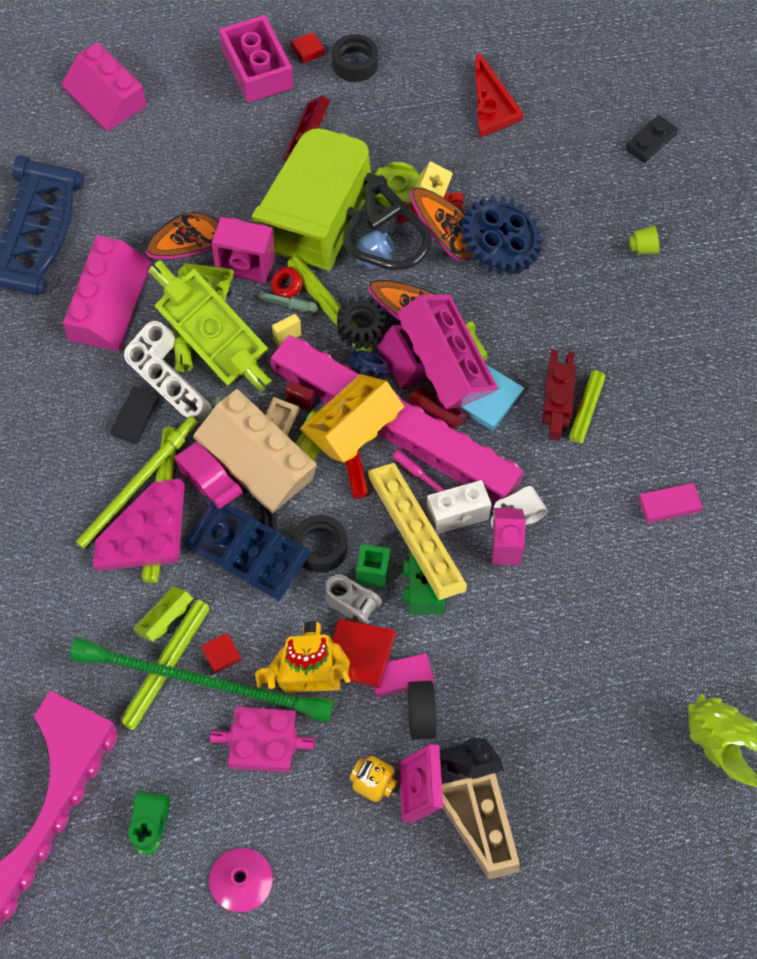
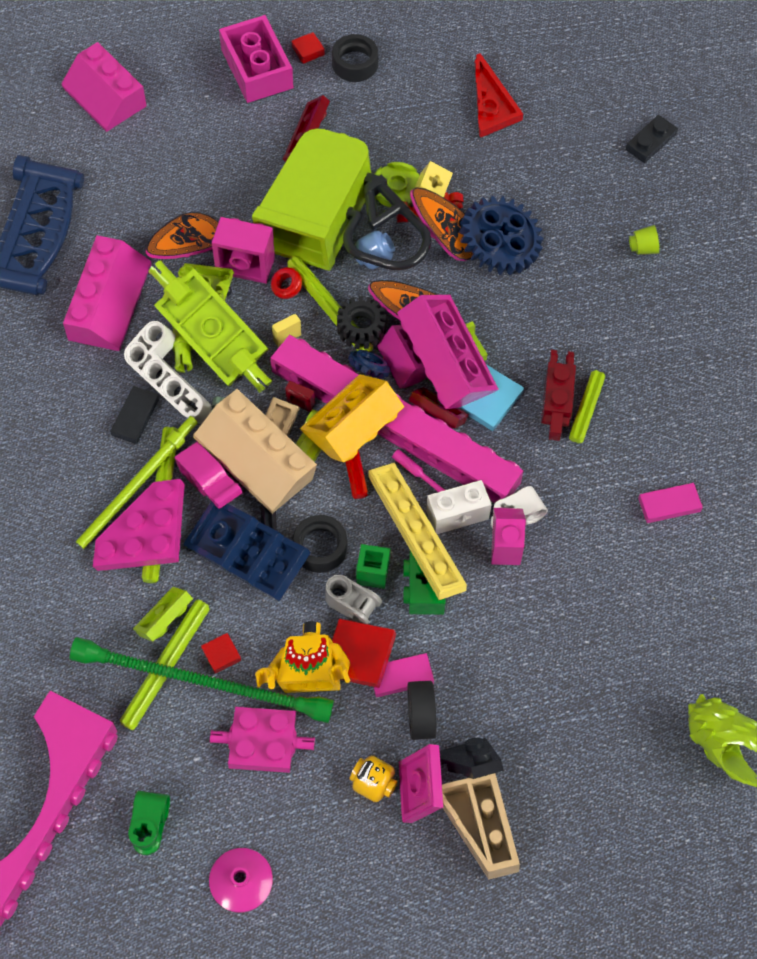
sand green piece [258,293,318,314] -> none

